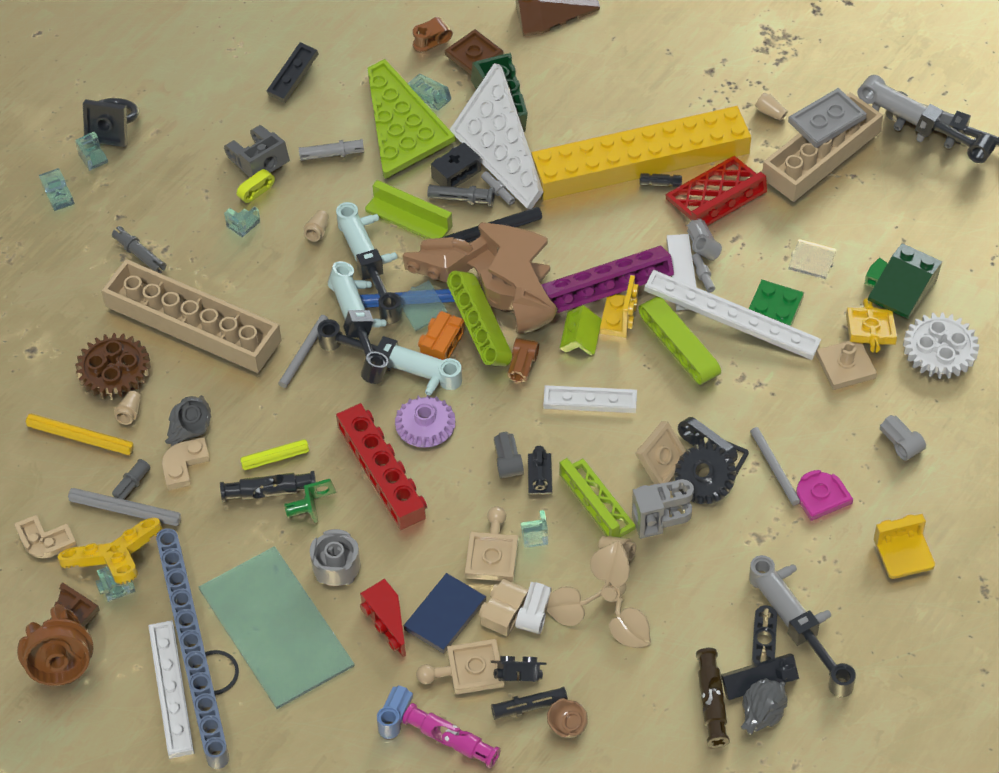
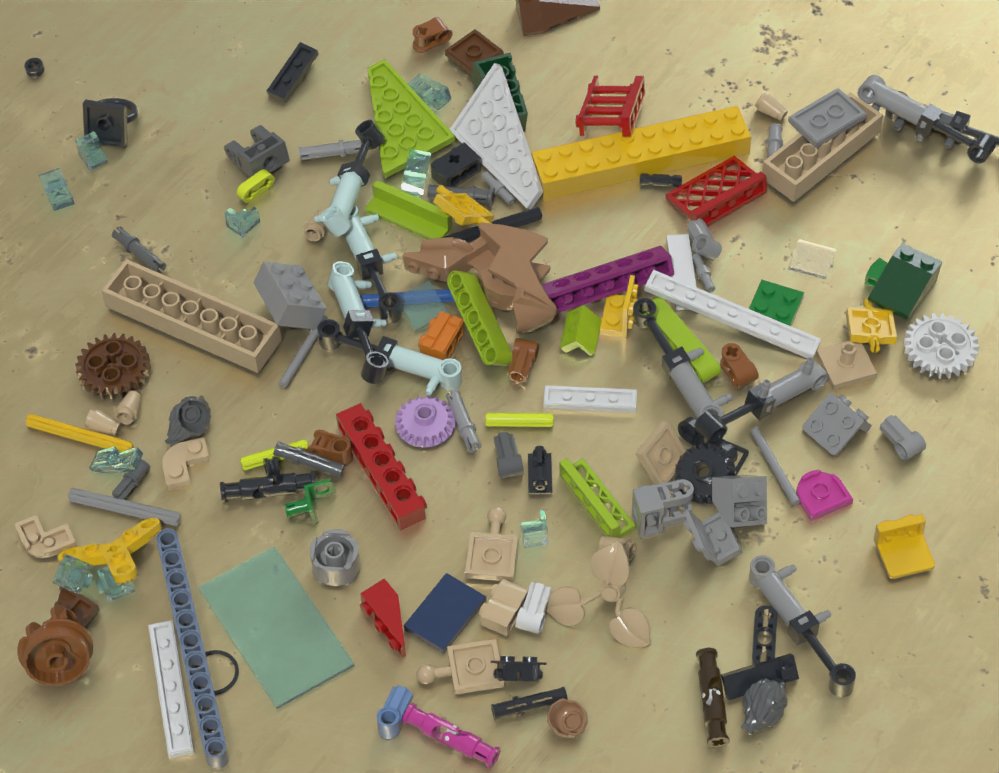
none -> black bush [24,58,45,77]
none -> clear light blue brick [52,554,94,594]
none -> tan cone [85,409,121,436]
none -> clear light blue slope [89,446,143,473]
none -> light grey brick [253,262,327,329]
none -> black bush [263,456,280,476]
none -> dark grey pin [273,441,345,478]
none -> dark orange piece [306,430,353,466]
none -> piece [314,120,385,237]
none -> clear light blue slope [401,149,431,198]
none -> yellow plate [433,185,495,226]
none -> light grey pin [446,390,481,452]
none -> neon yellow axle [485,413,554,427]
none -> red fence [575,75,646,137]
none -> piece [633,298,733,419]
none -> light grey bracket [684,509,743,566]
none -> piece [695,357,829,444]
none -> light grey slope [712,475,767,527]
none -> dark orange piece [720,343,759,389]
none -> light grey pin [766,123,783,158]
none -> light grey bracket [802,392,872,456]

